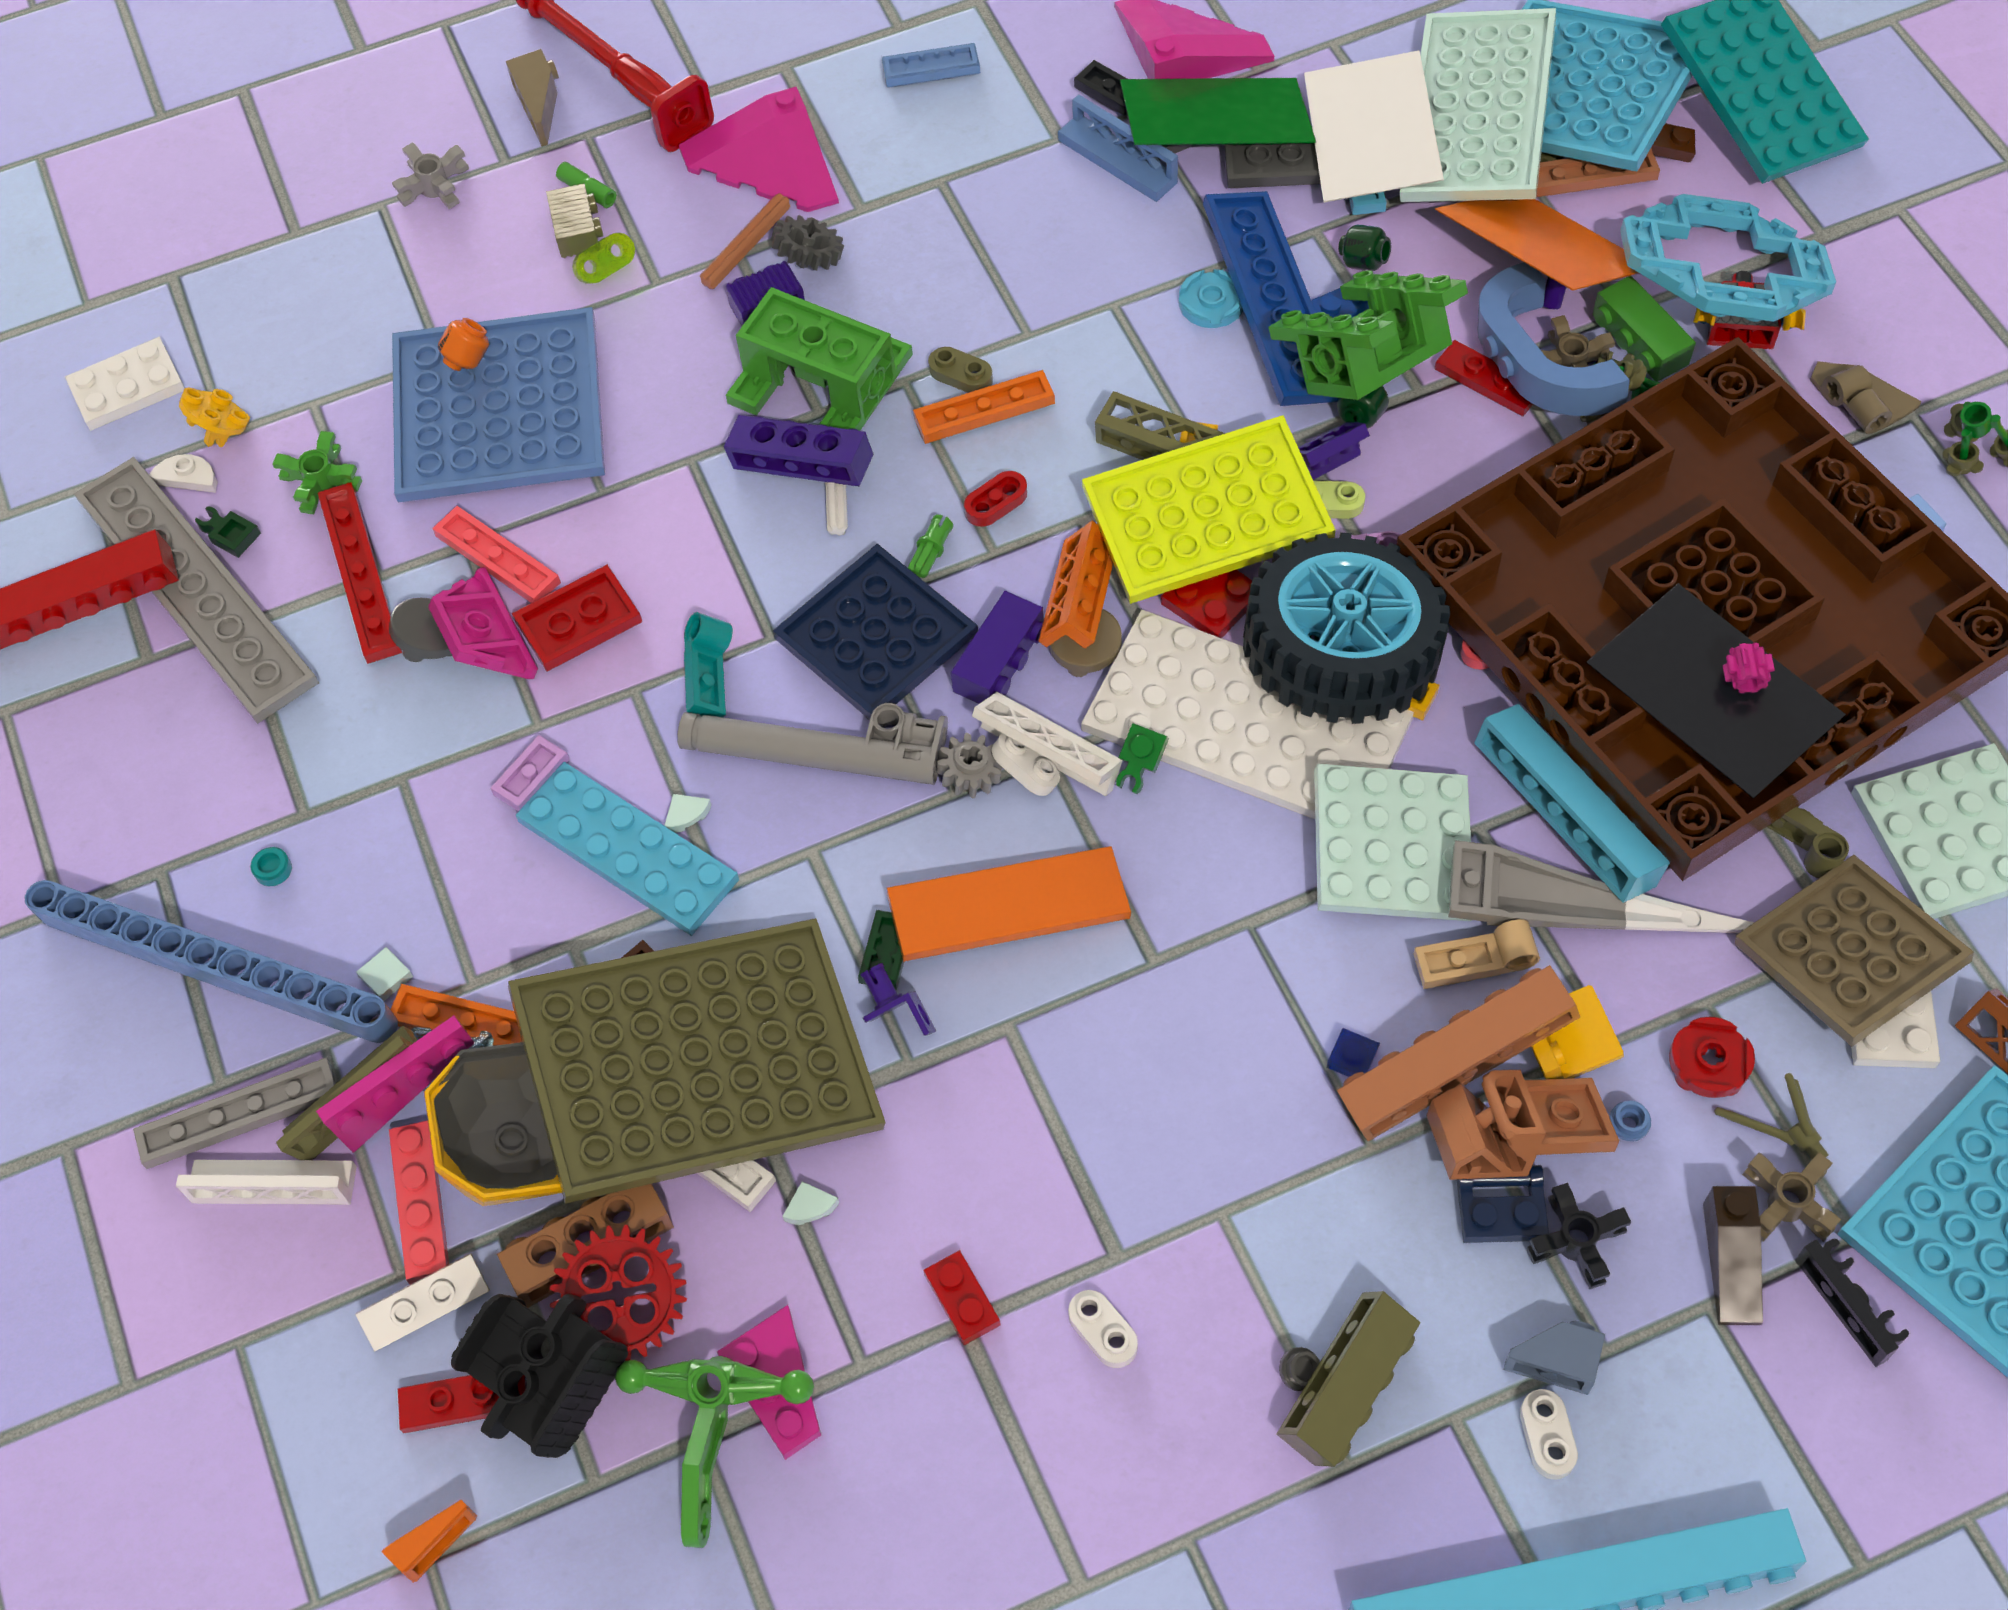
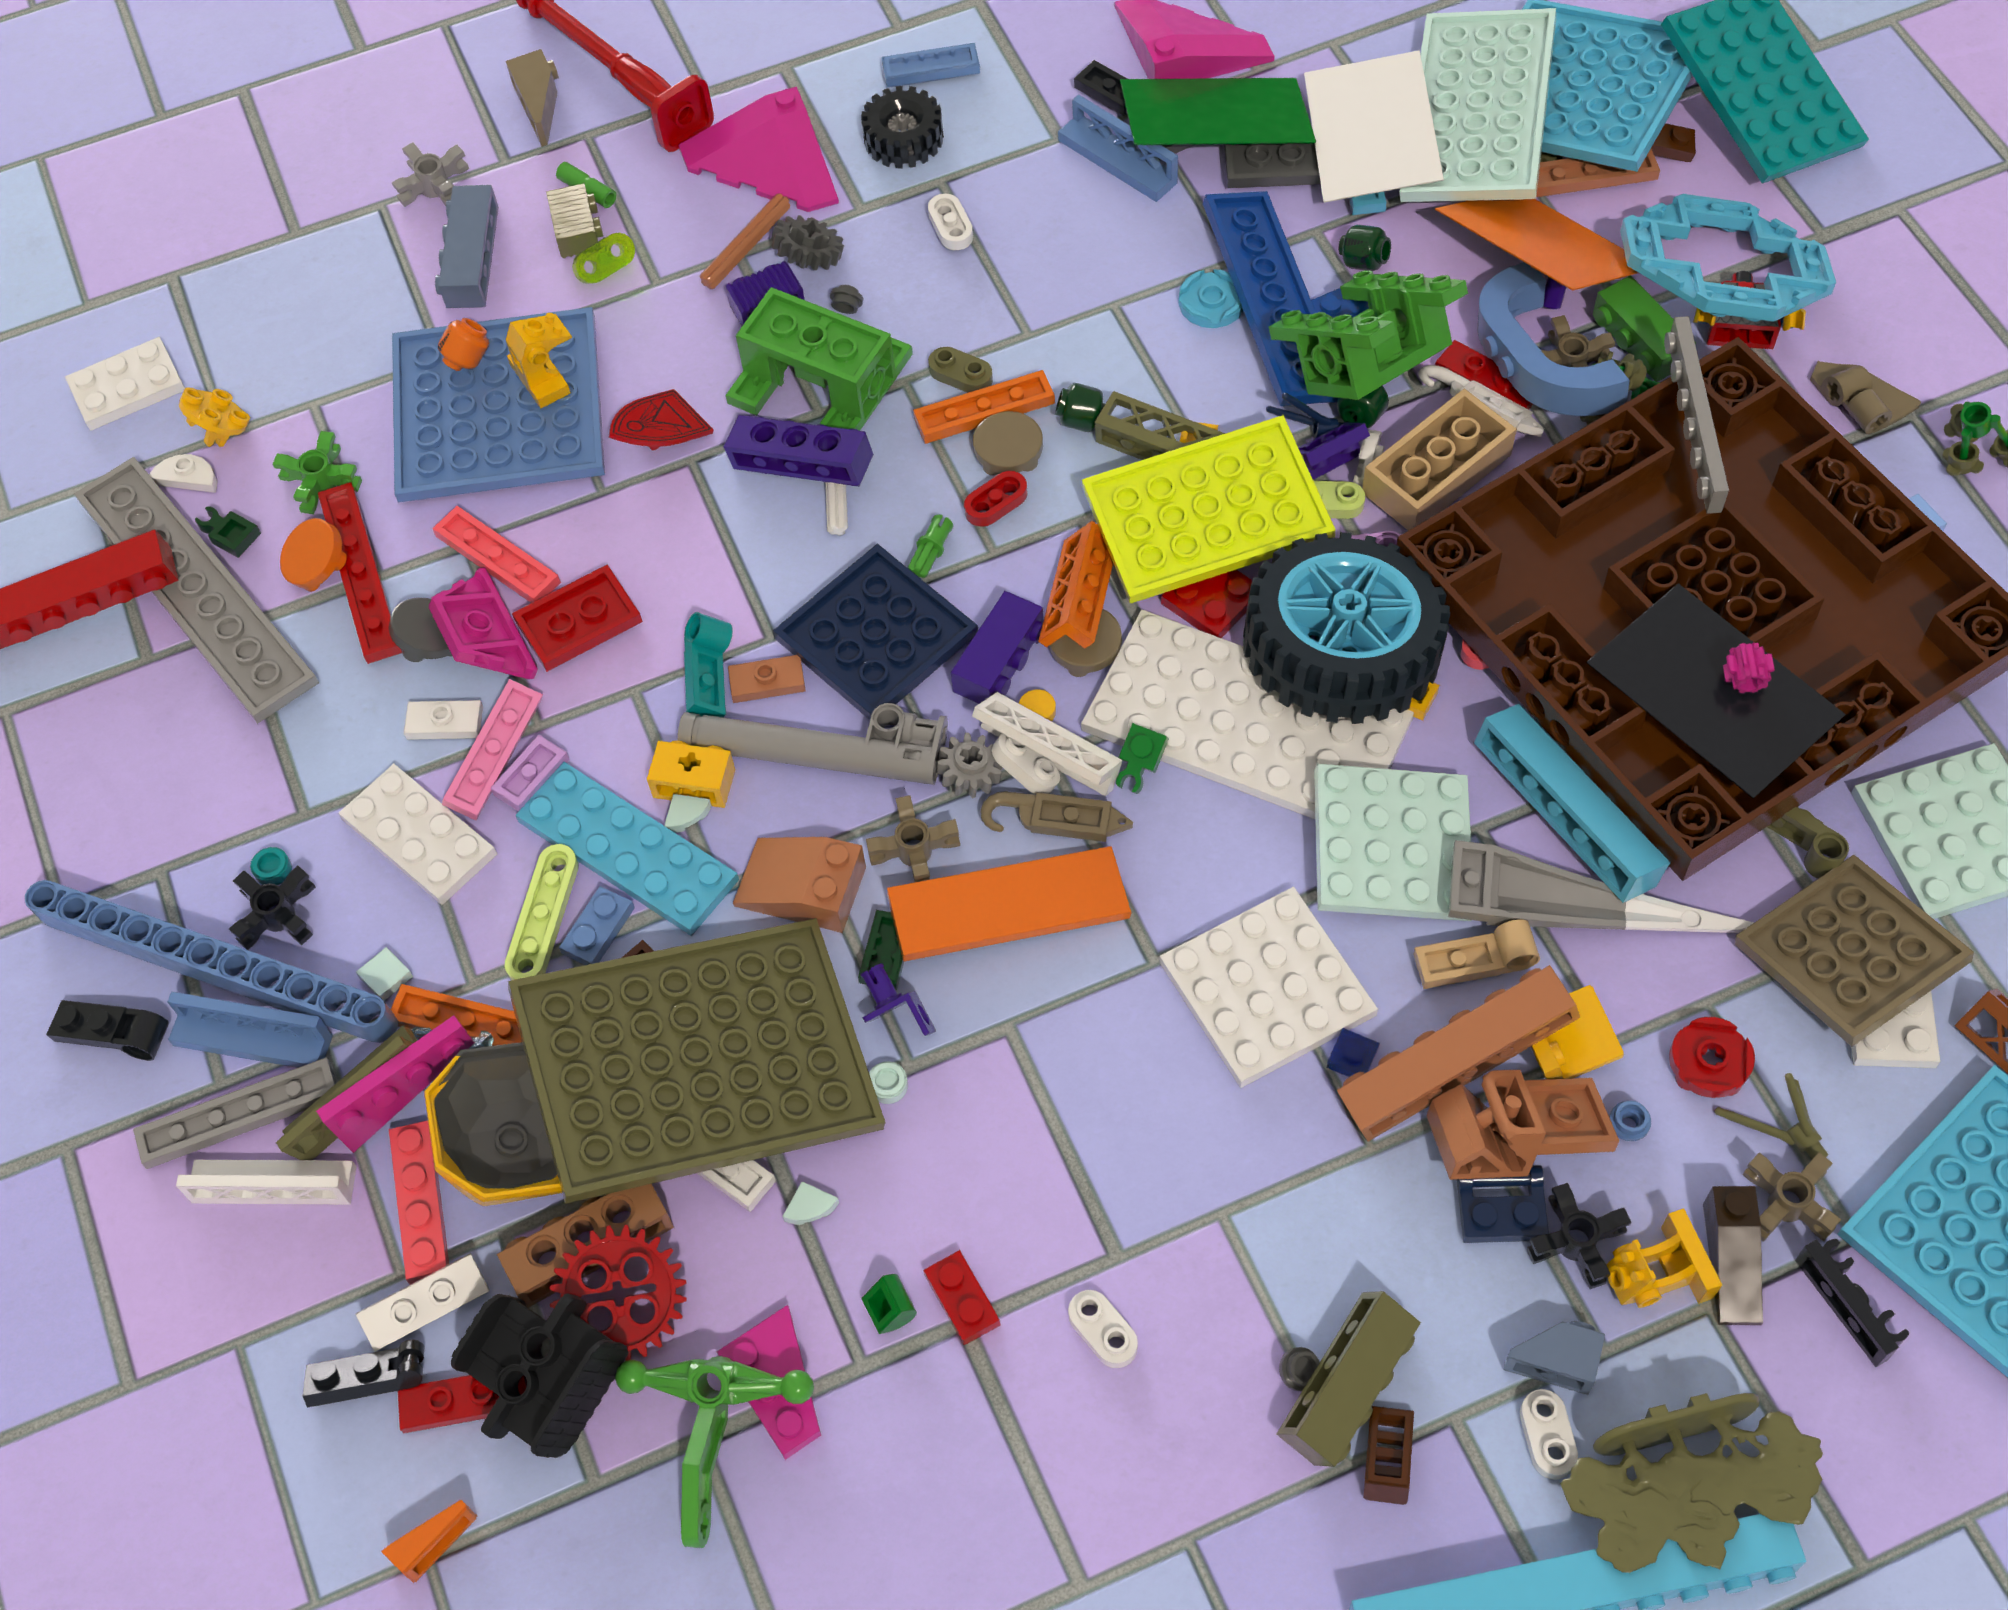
none -> black plate [46,1000,169,1061]
none -> medium blue fence [167,991,333,1068]
none -> black pin [229,865,316,950]
none -> orange tile [280,518,347,592]
none -> black plate [302,1339,424,1408]
none -> white plate [338,764,497,905]
none -> white plate [404,700,483,740]
none -> sand blue brick [435,185,499,308]
none -> bright pink plate [442,679,543,820]
none -> yellowish green plate [505,844,579,980]
none -> yellow tile [506,313,572,409]
none -> medium blue plate [559,886,635,965]
none -> red shield [609,389,714,451]
none -> yellow brick [647,741,736,808]
none -> nougat plate [728,655,806,703]
none -> nougat slope [733,837,866,933]
none -> dark grey plate [830,285,864,314]
none -> black bush [861,86,944,169]
none -> green brick [861,1274,917,1334]
none -> dark tan pin [866,795,960,882]
none -> light aqua tile [869,1061,908,1104]
none -> white plate [928,194,973,250]
none -> dark tan tile [973,411,1043,475]
none -> dark tan plate [981,791,1133,842]
none -> yellow tile [1019,689,1056,721]
none -> dark green head [1055,383,1106,432]
none -> white plate [1159,886,1378,1088]
none -> dark blue plant [1266,392,1344,439]
none -> white plate [1353,430,1384,487]
none -> tan brick [1362,388,1517,531]
none -> reddish brown slope [1363,1406,1414,1505]
none -> white plate [1418,365,1544,437]
none -> olive plant [1560,1393,1823,1573]
none -> yellow tile [1606,1208,1722,1308]
none -> light grey plate [1664,316,1729,513]

